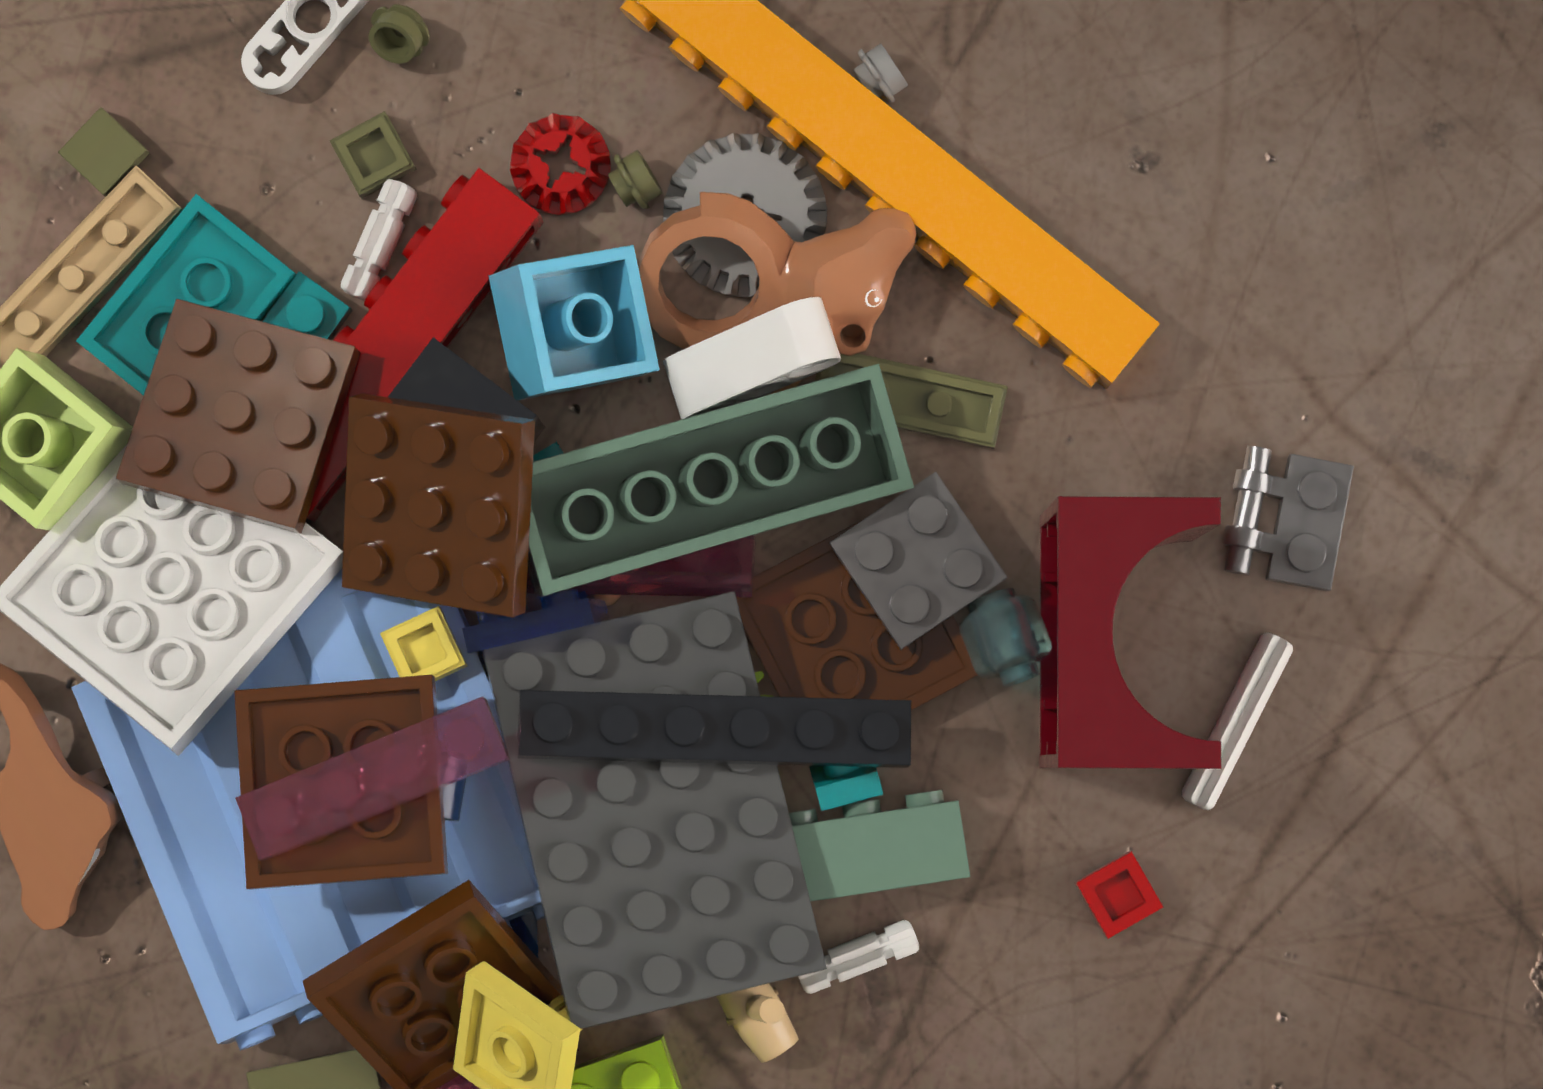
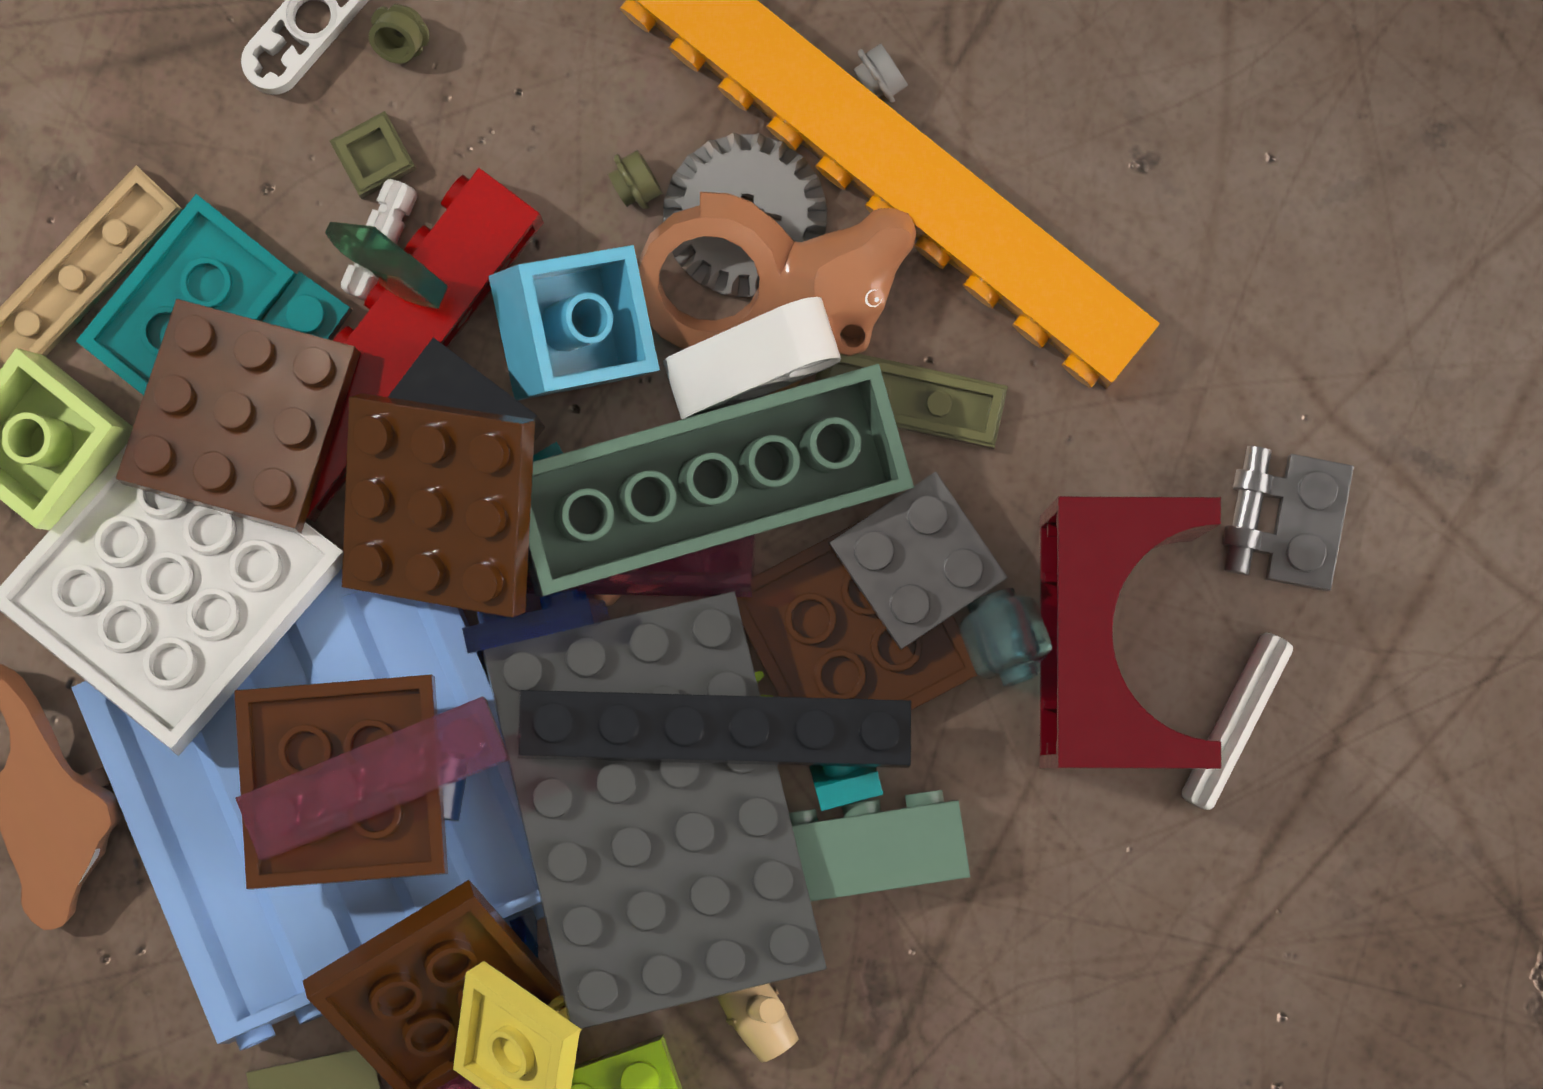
olive tile [58,107,150,197] -> none
light yellow tile [380,606,468,681] -> none
red gear [510,113,611,215] -> none
white axle [798,920,919,994] -> none
red plate [1074,851,1163,939] -> none
none -> clear green slope [325,222,448,309]

